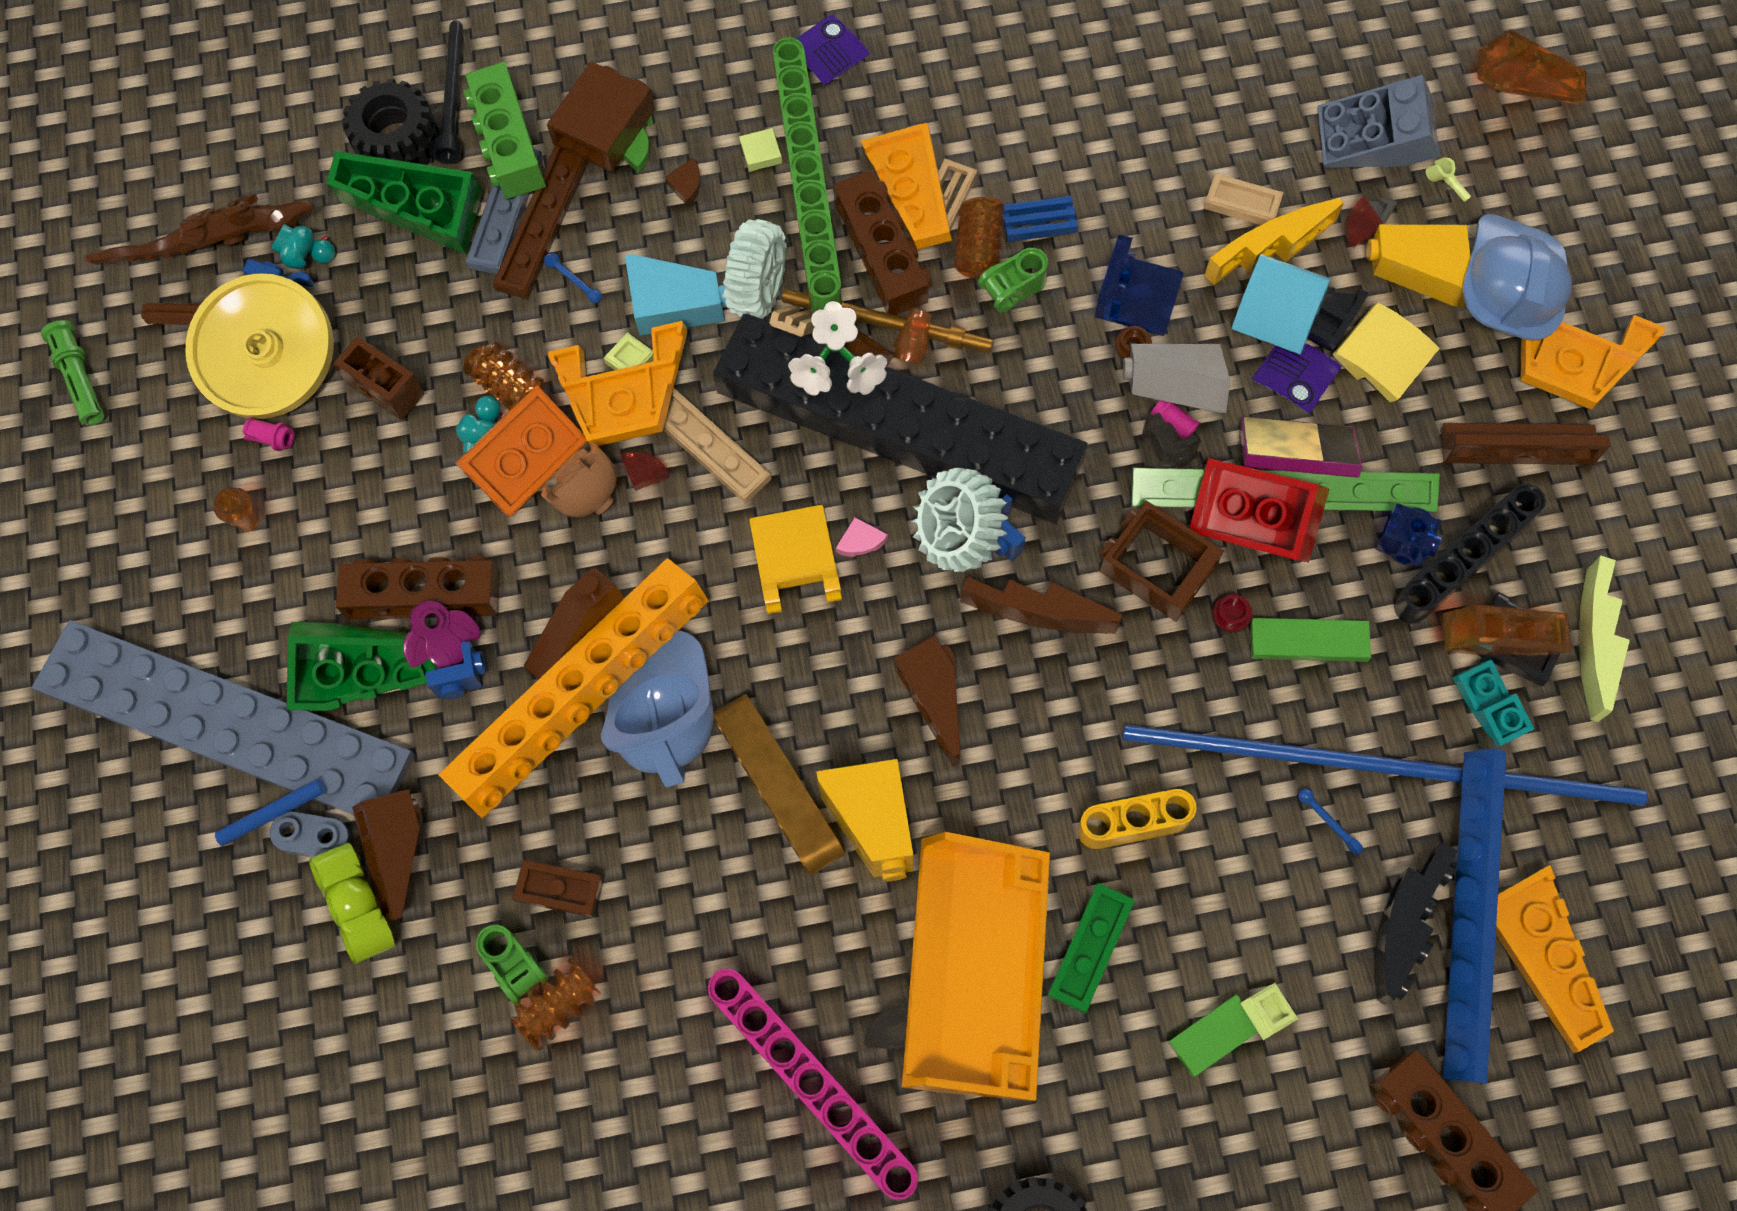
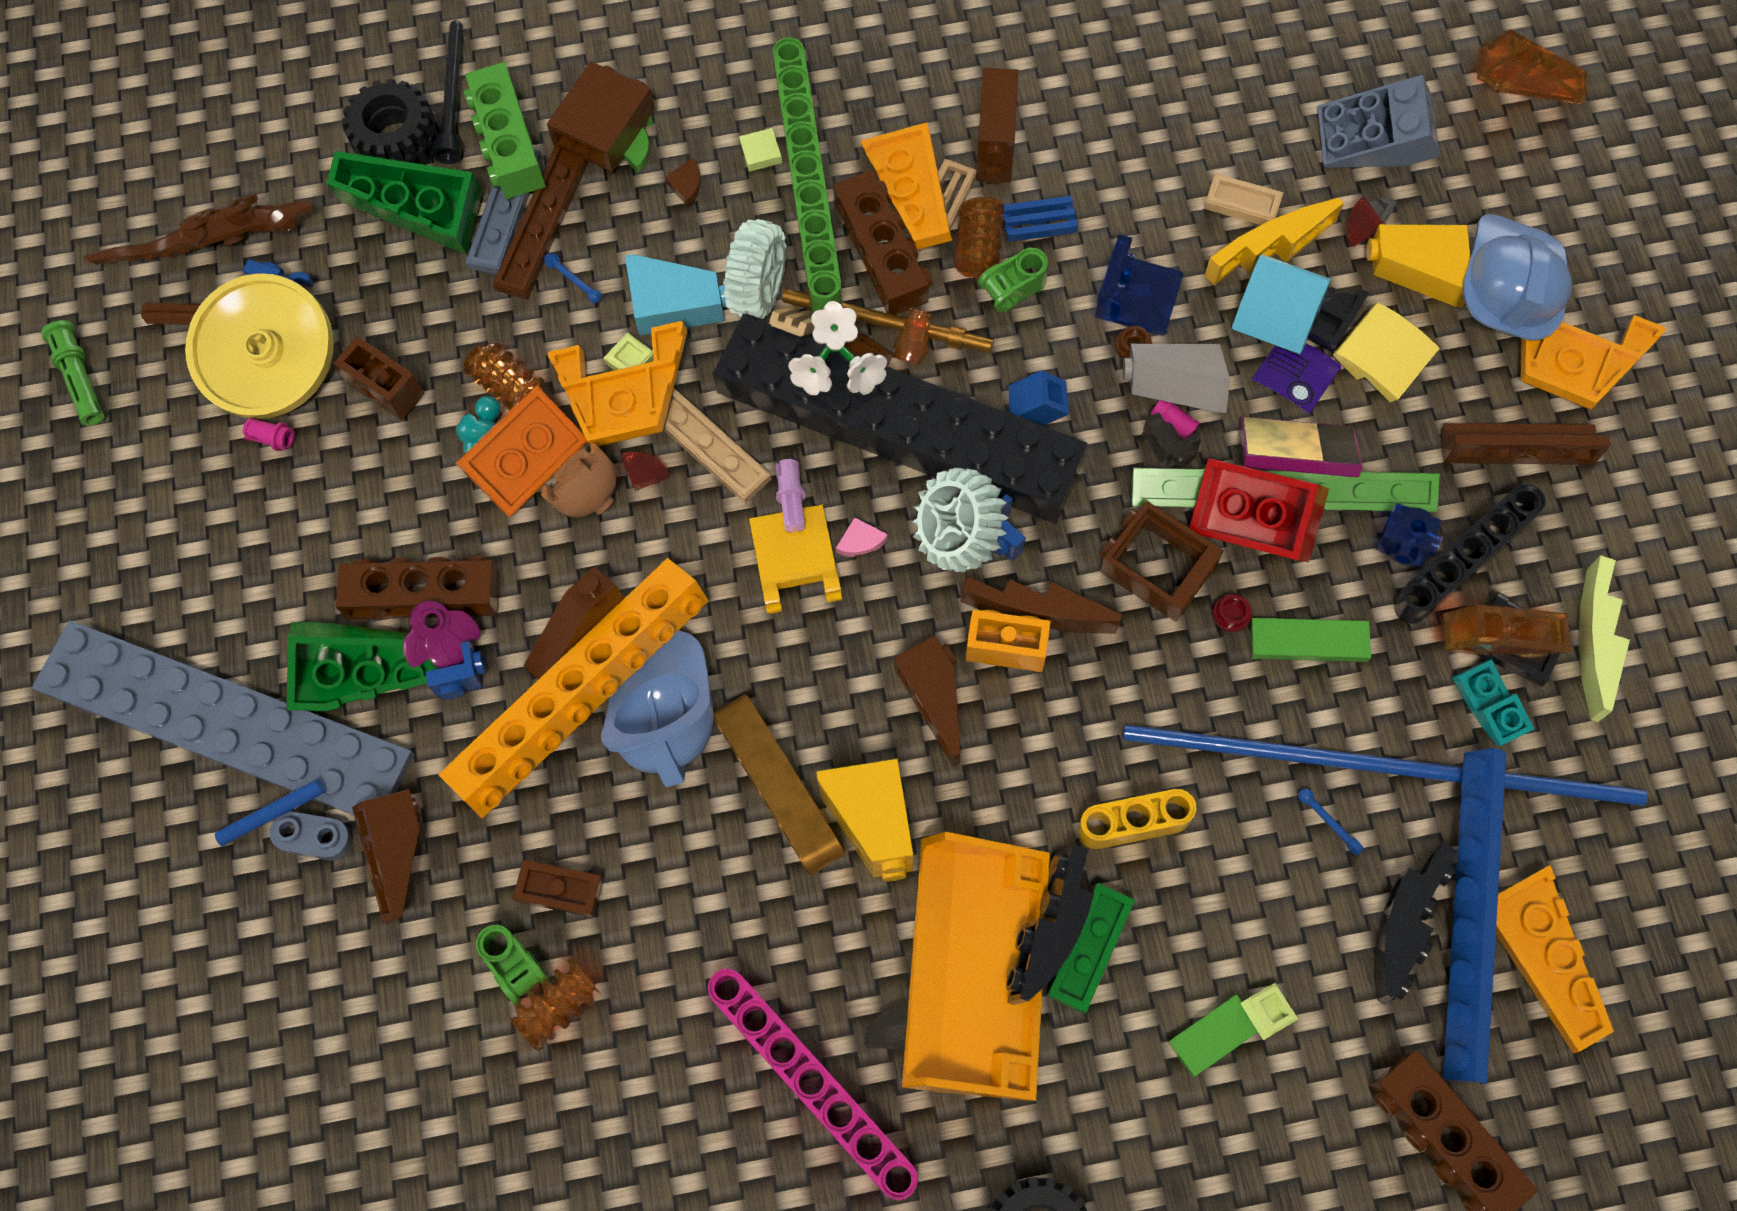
clear orange cone [214,487,259,532] -> none
teal animal [271,224,336,269] -> none
lime piece [309,843,395,964] -> none
dark purple sticker [796,14,870,85] -> none
yellowish green hand [1426,158,1471,202] -> none
none -> lavender axle [775,459,806,533]
none -> light orange brick [966,609,1051,672]
none -> reddish brown brick [976,68,1019,184]
none -> black slope [1006,844,1094,1005]
none -> blue brick [1008,370,1069,426]

